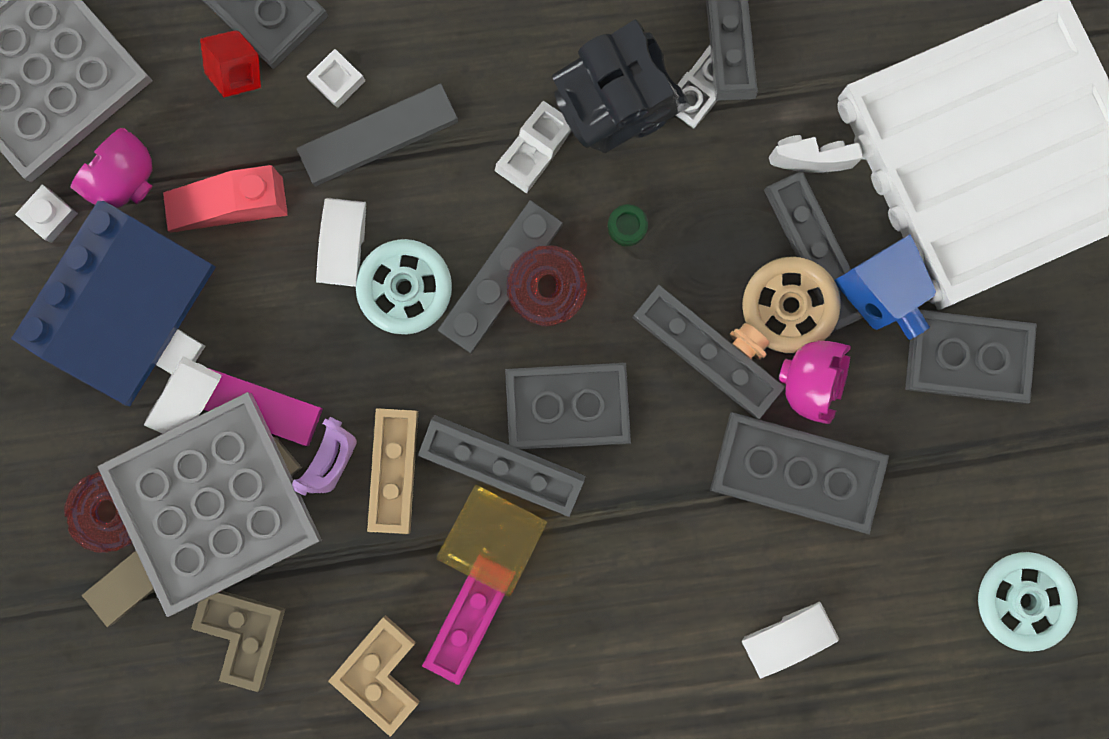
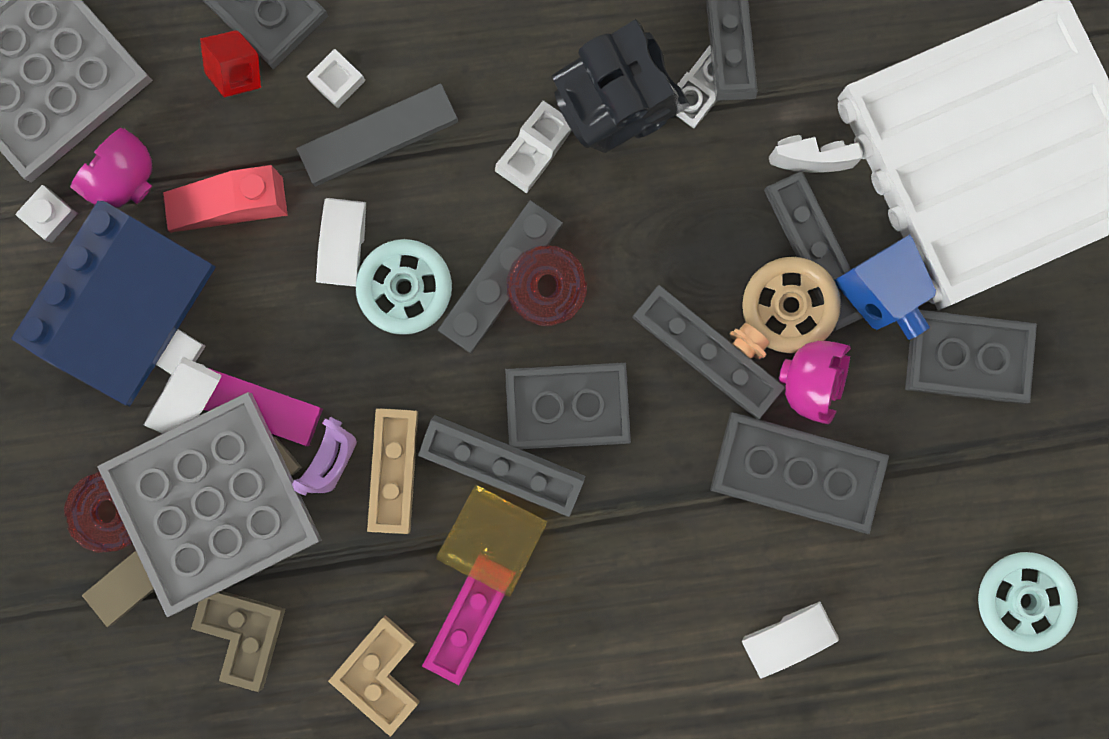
dark green tile [608,204,648,246] -> none

